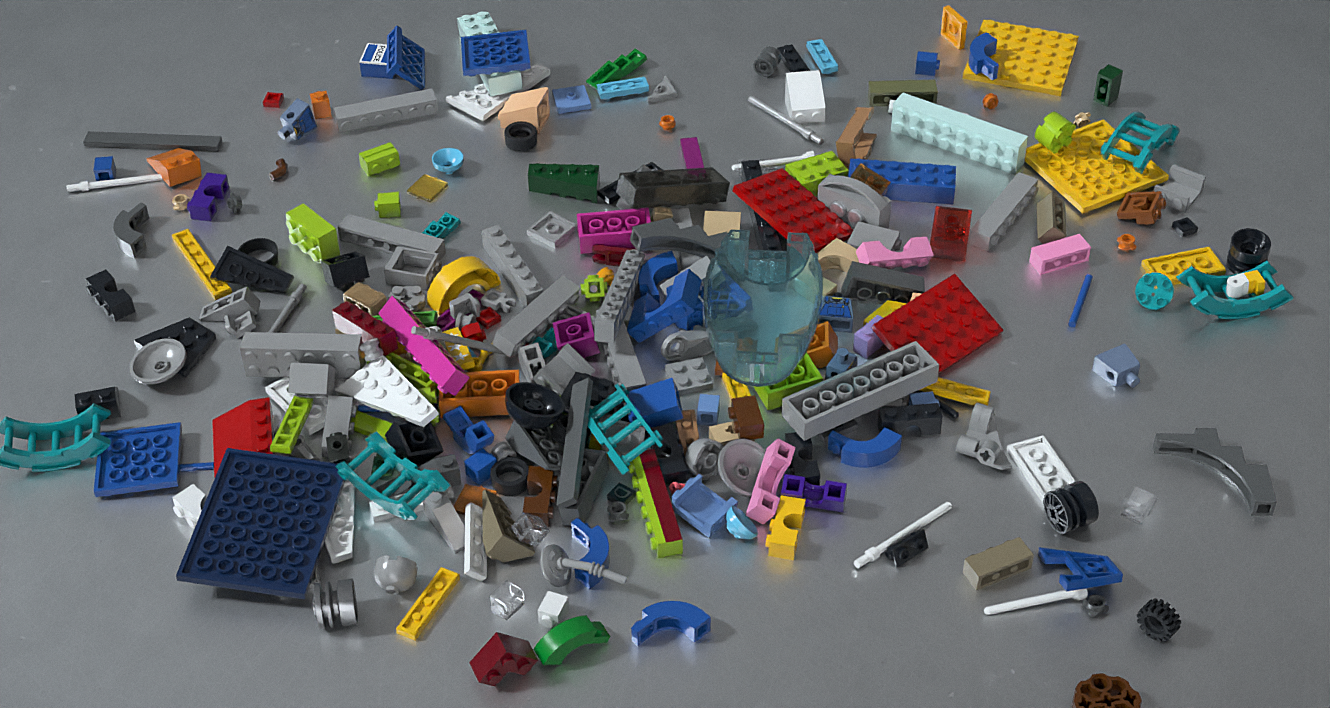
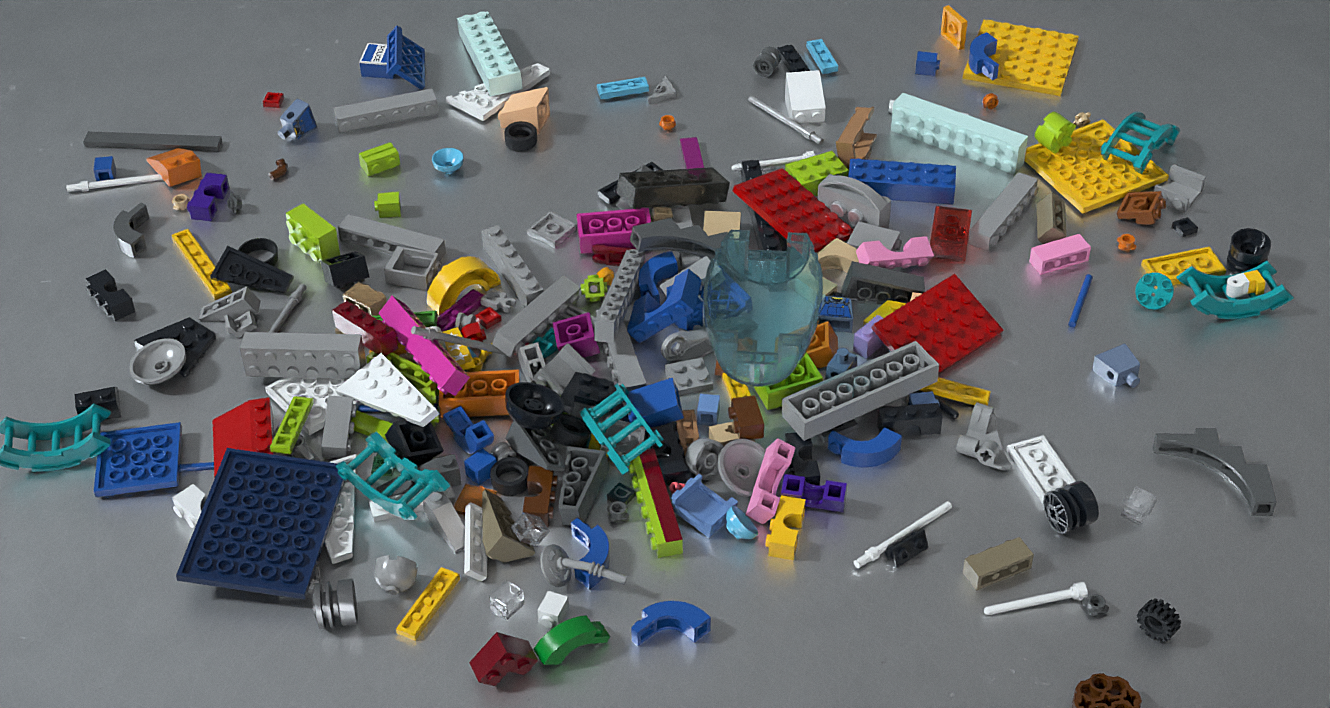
light grey piece [288,361,336,397] -> none
orange brick [310,91,332,119] -> none
pearl dark grey brick [326,432,350,464] -> none
light grey wheel [359,338,384,361] -> none
light grey plate [387,286,426,312] -> none
clear yellow piece [406,174,448,202] -> none
teal slope [422,212,461,239] -> none
light grey bracket [449,293,481,319] -> none
blue plate [461,30,531,77] -> none
dark green wedge [528,163,600,204] -> none
medium blue plate [552,85,591,114] -> none
dark grey tile [556,377,593,509] -> none
green slope [586,49,648,90] -> none
clear orange brick [850,163,891,196] -> none
olive brick [868,80,938,107] -> none
blue wing [1038,547,1123,592] -> none
dark green brick [1093,64,1123,107] -> none

